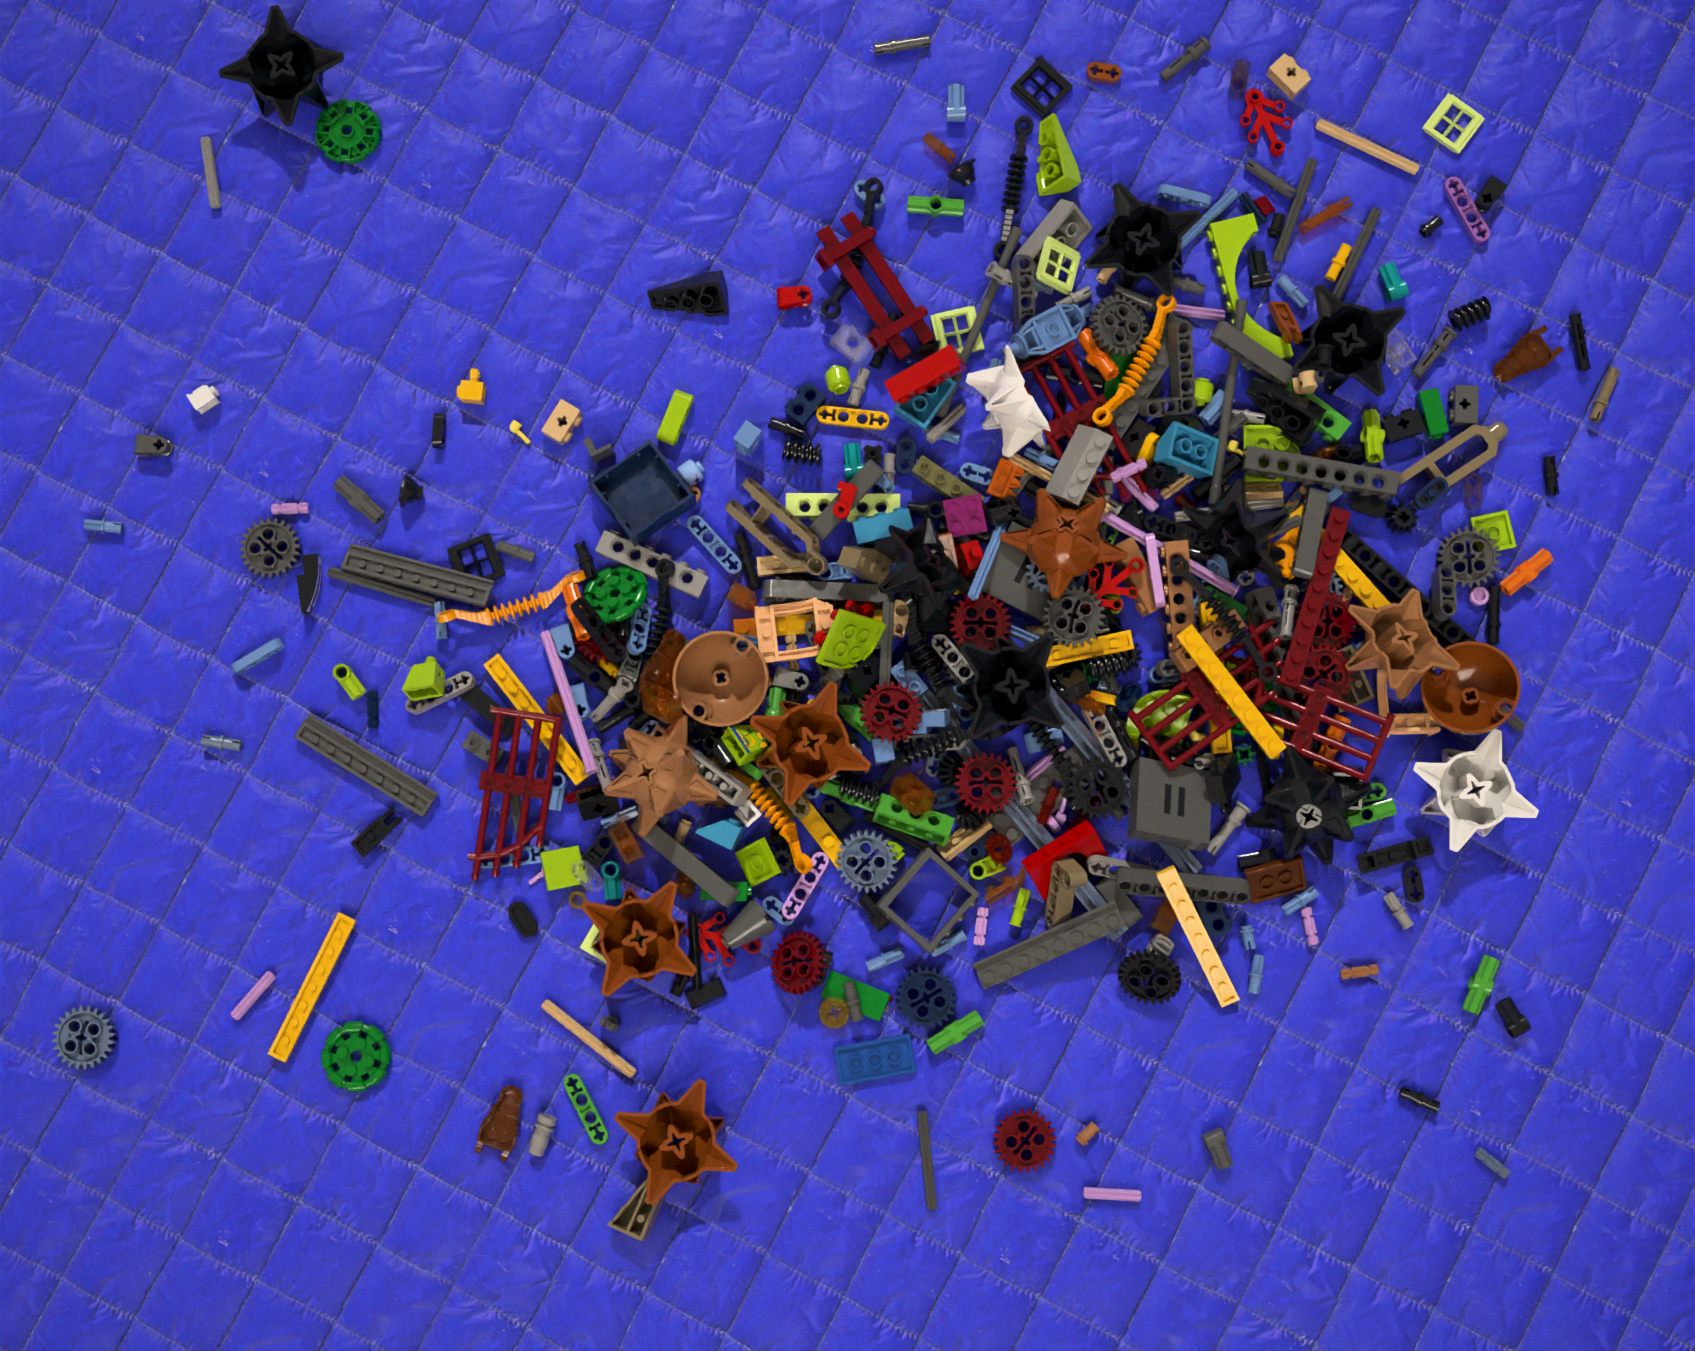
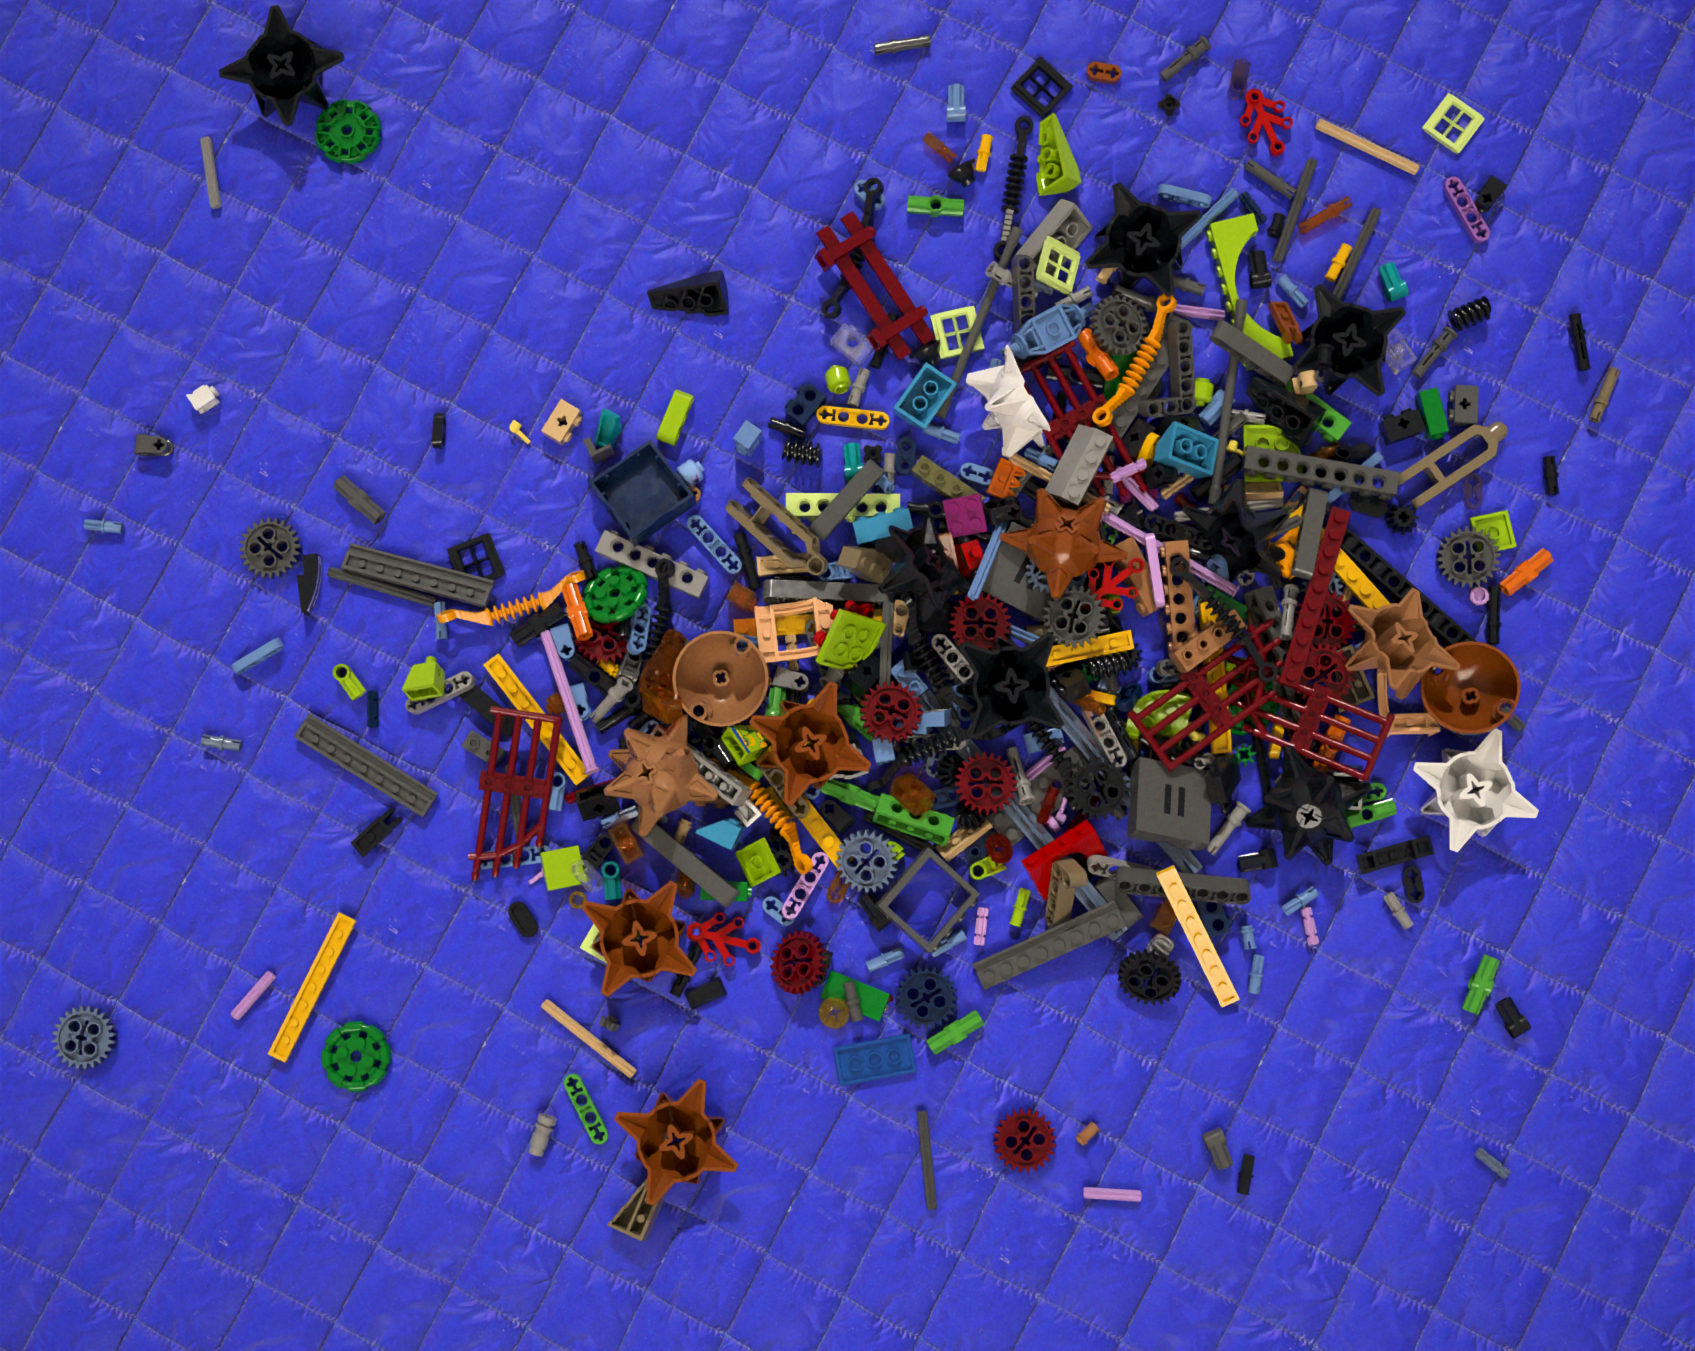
lavender axle [271,502,309,515] -> none
black piece [399,474,423,508] -> none
yellow brick [457,368,487,405] -> none
reddish brown animal [474,1085,523,1163] -> none
dark grey pin [496,540,536,563] -> none
black beam [571,597,626,663] -> none
light grey pin [588,738,612,792] -> none
black axle [687,913,703,989] -> none
dark grey cone [720,899,776,950] -> none
red piece [776,285,813,310] -> none
red leg [833,481,858,520] -> none
black piece [838,773,881,808] -> none
red wedge [884,344,967,405] -> none
light grey axle [926,404,966,444] -> none
clear orange piece [984,866,1026,906] -> none
yellow plate [1175,624,1286,759] -> none
reddish brown tile [1244,854,1307,905] -> none
dark red piece [1253,195,1275,216] -> none
tan brick [1266,53,1311,100] -> none
medium nougat axle [1340,964,1379,980] -> none
lime piece [1360,409,1385,464] -> none
black pin [1398,1085,1441,1113] -> none
dark blue plate [1413,477,1449,510] -> none
black pin [1419,215,1443,238] -> none
dark grey beam [1431,563,1457,622] -> none
reddish brown animal [1492,325,1564,383] -> none
none -> black piece [510,602,567,648]
none -> teal tile [594,408,622,448]
none -> clear orange beam [826,870,851,903]
none -> yellow axle [975,134,993,172]
none -> black plate [1158,94,1180,116]
none -> black axle [1237,1154,1255,1195]

